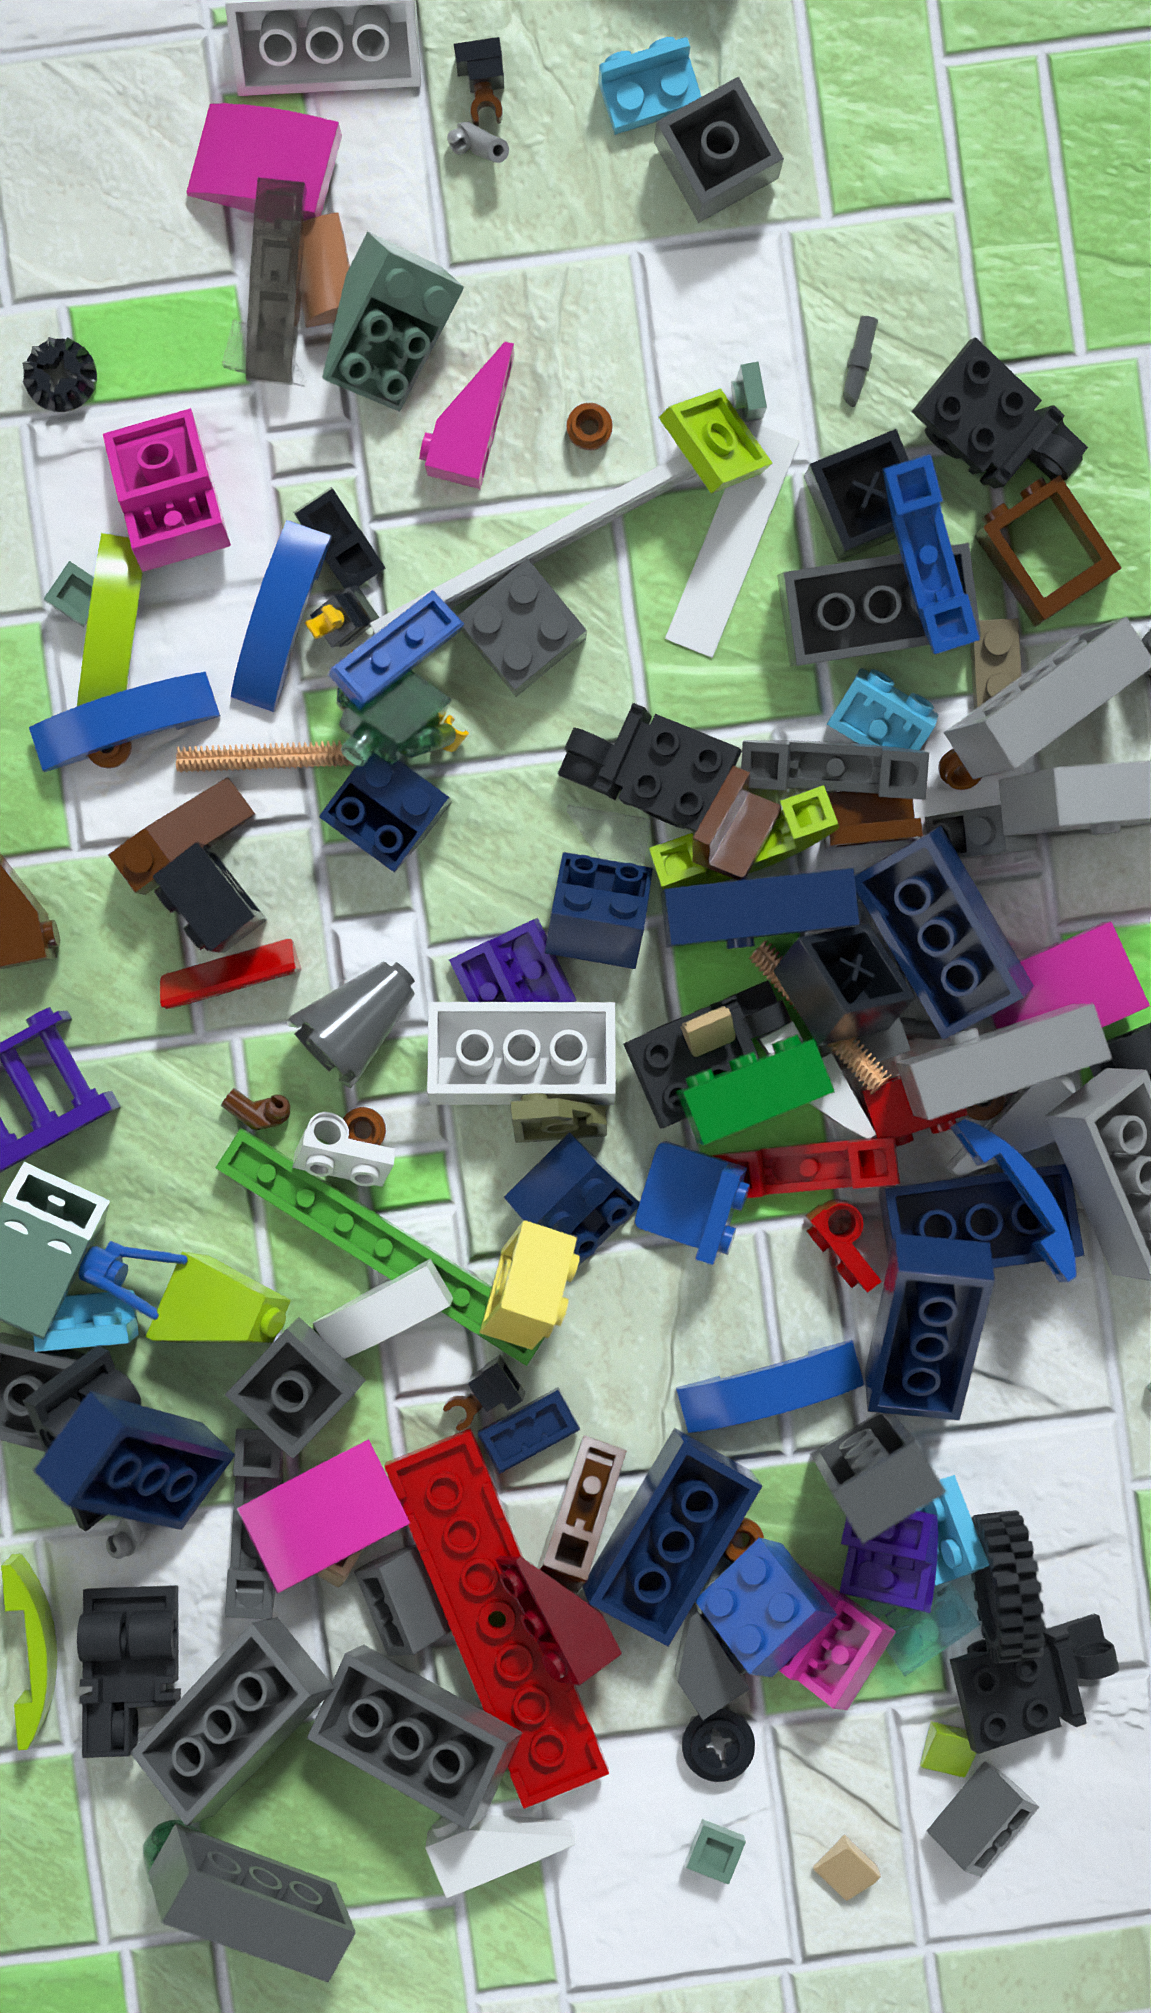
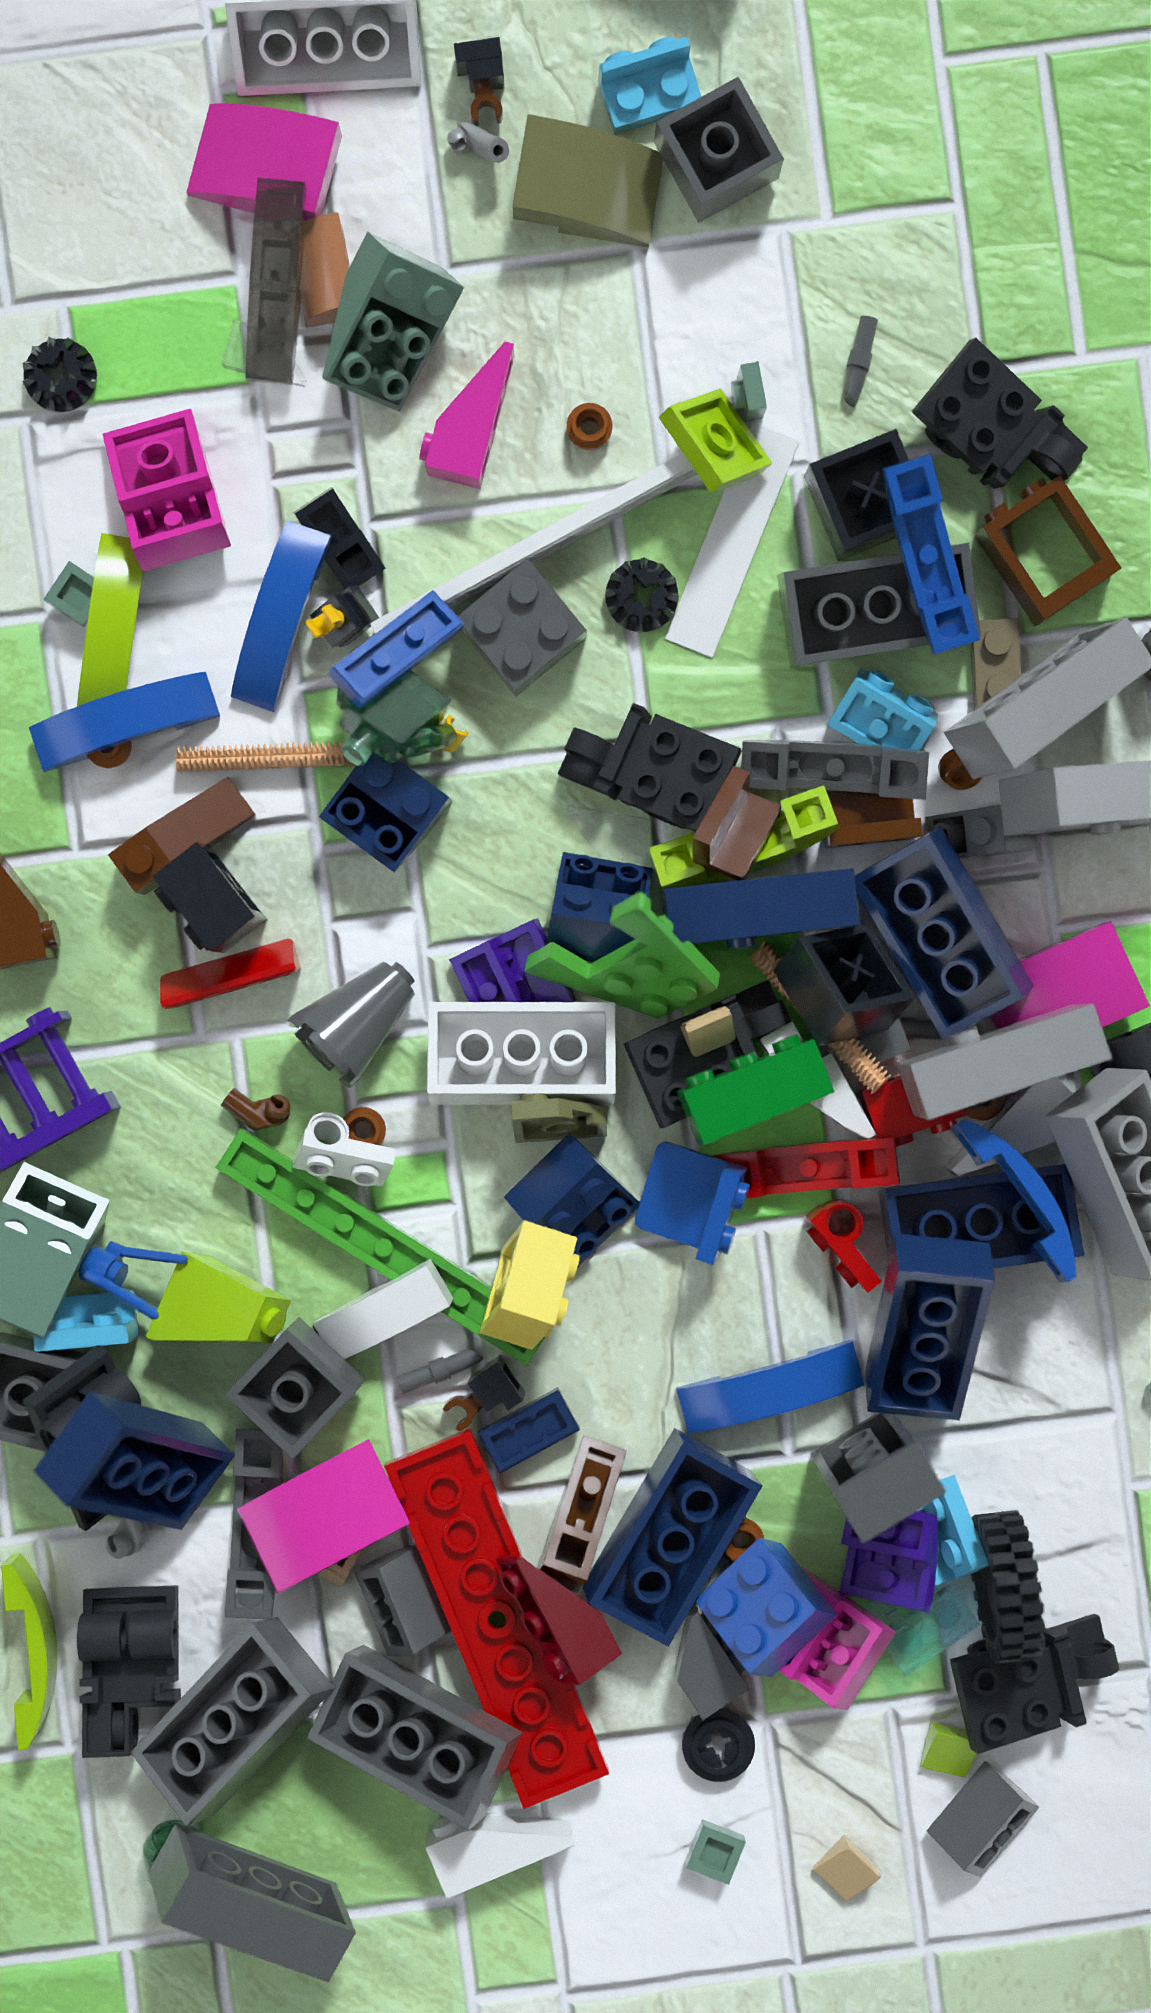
none -> dark grey piece [397,1349,484,1394]
none -> olive slope [512,114,663,248]
none -> bright green wing [524,892,720,1018]
none -> black gear [605,557,679,632]

